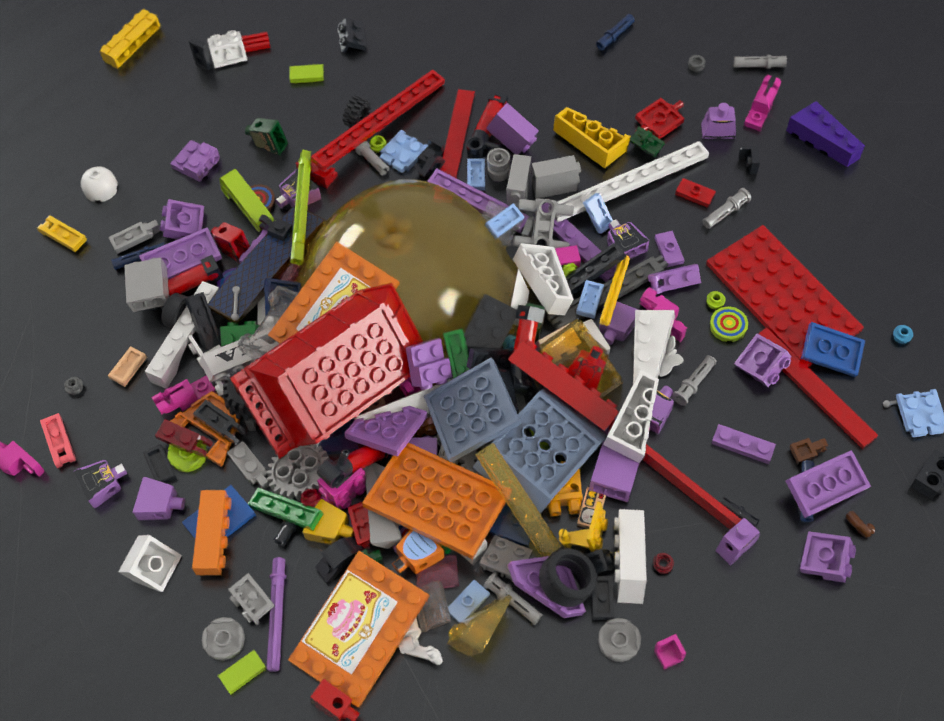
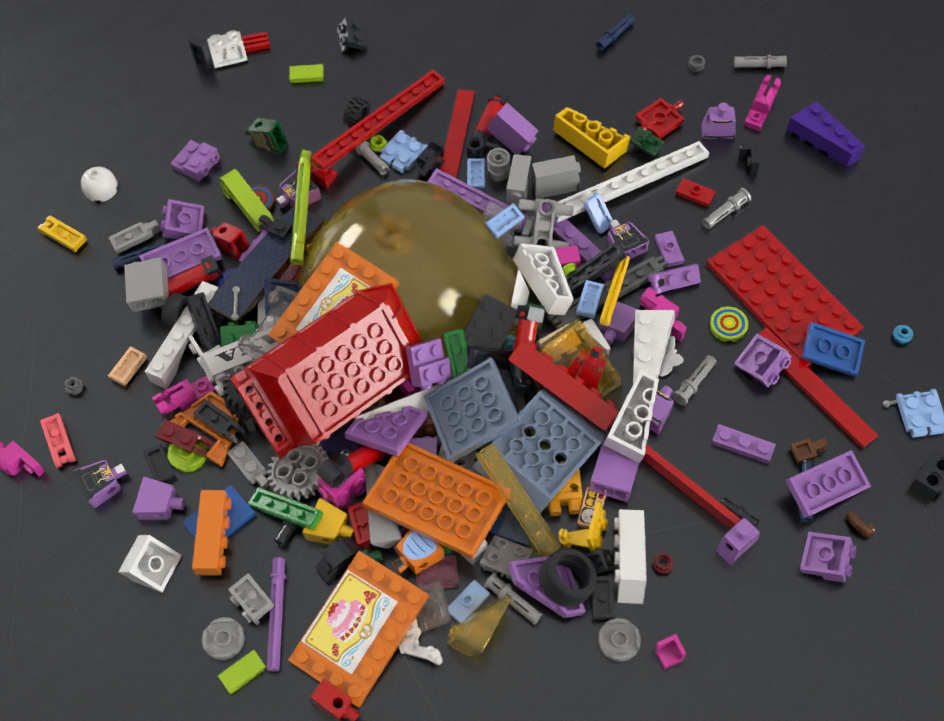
yellow brick [100,9,161,69] -> none
dark red plate [301,489,321,507] -> none
lime plate [706,291,726,309] -> none

